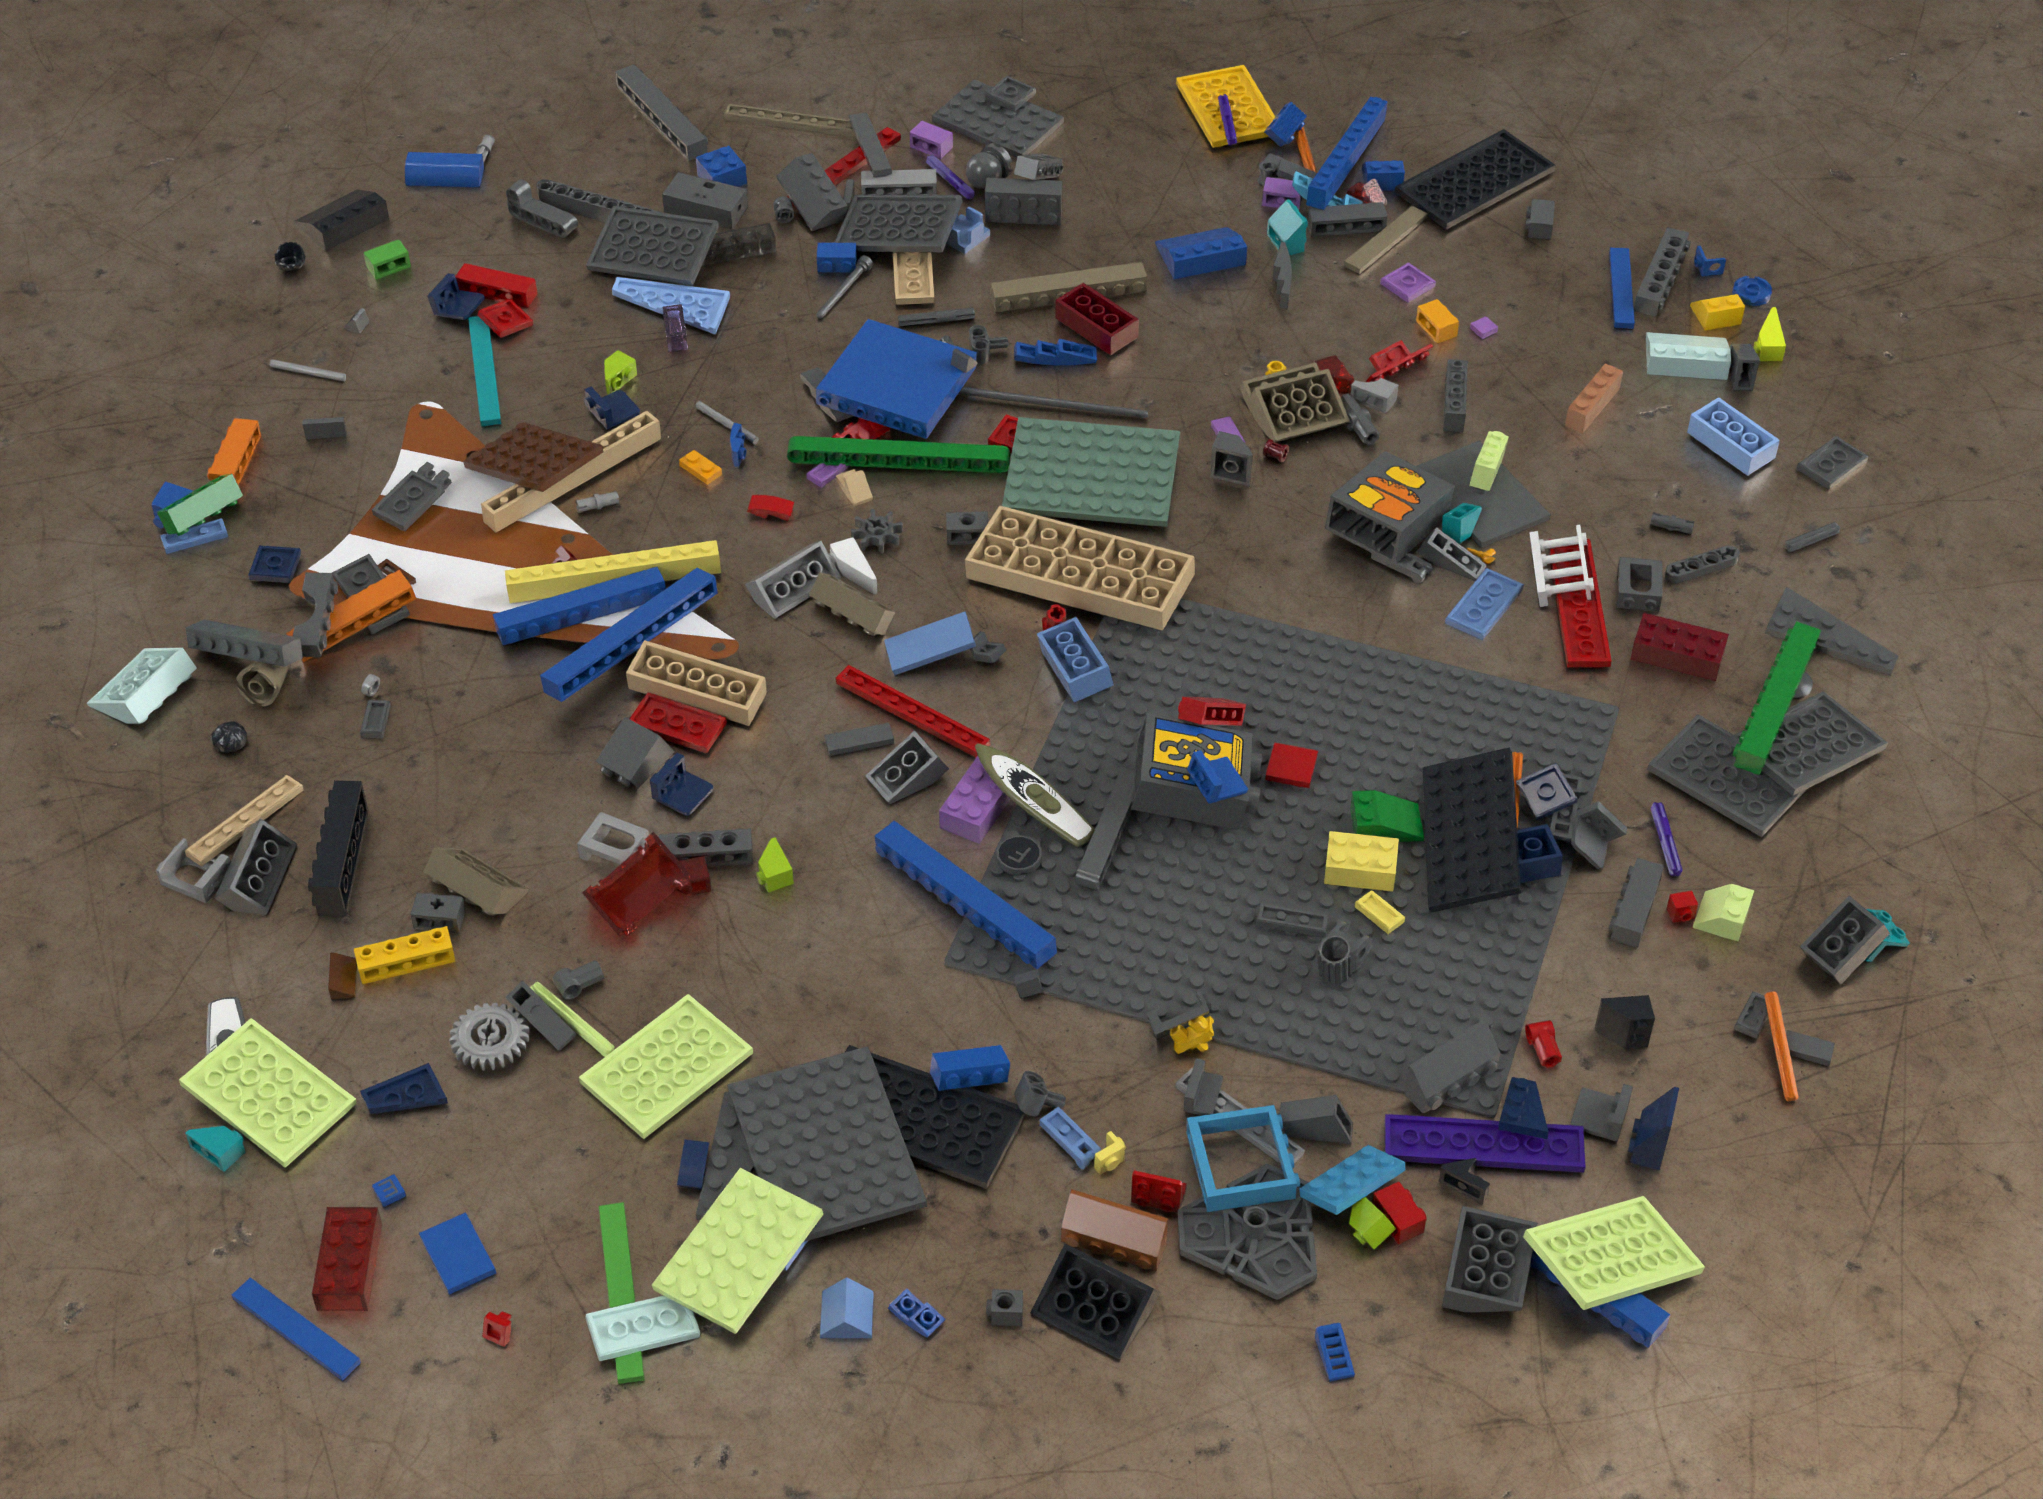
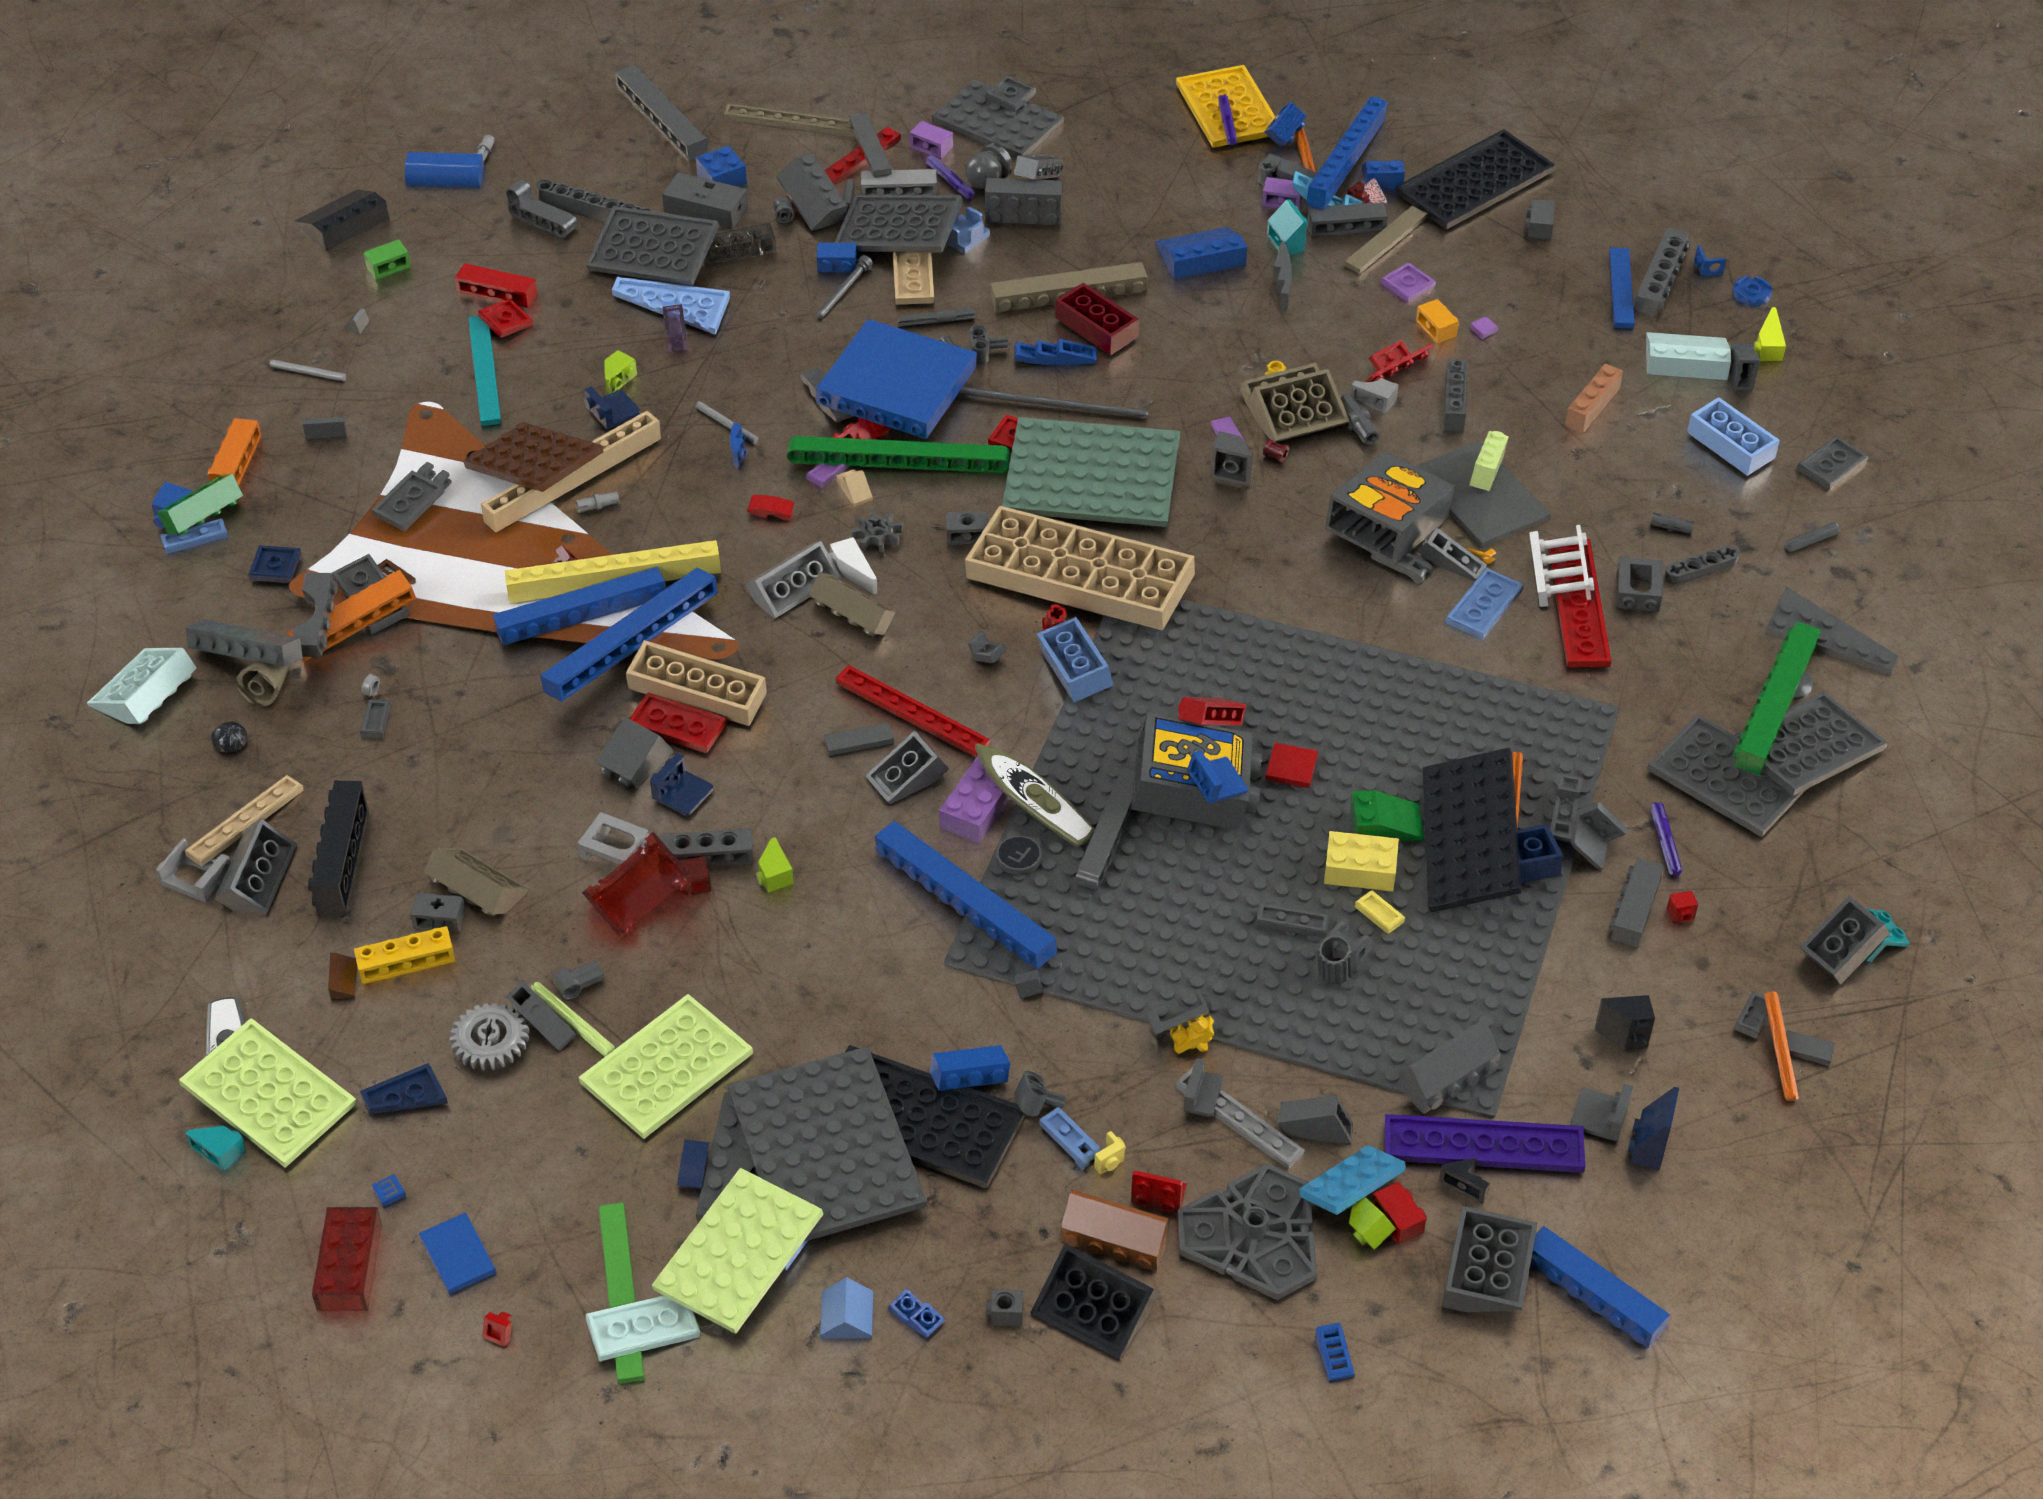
blue tile [232,1277,361,1381] -> none
black hair [274,242,306,271] -> none
dark blue bracket [427,273,485,320] -> none
light orange plate [679,450,722,485] -> none
medium blue tile [884,612,976,675] -> none
dark grey slope [951,348,977,373] -> none
dark azure window [1186,1105,1300,1212] -> none
clear red slope [1314,355,1355,395] -> none
teal slope [1442,503,1482,544] -> none
dark blue wing [1498,1077,1548,1139] -> none
plate [1516,763,1578,821] -> none
yellowish green plate [1523,1196,1705,1310] -> none
red piece [1525,1020,1562,1068] -> none
dark red brick [1630,613,1729,681] -> none
yellow slope [1690,294,1745,330] -> none
yellowish green slope [1693,884,1754,941] -> none

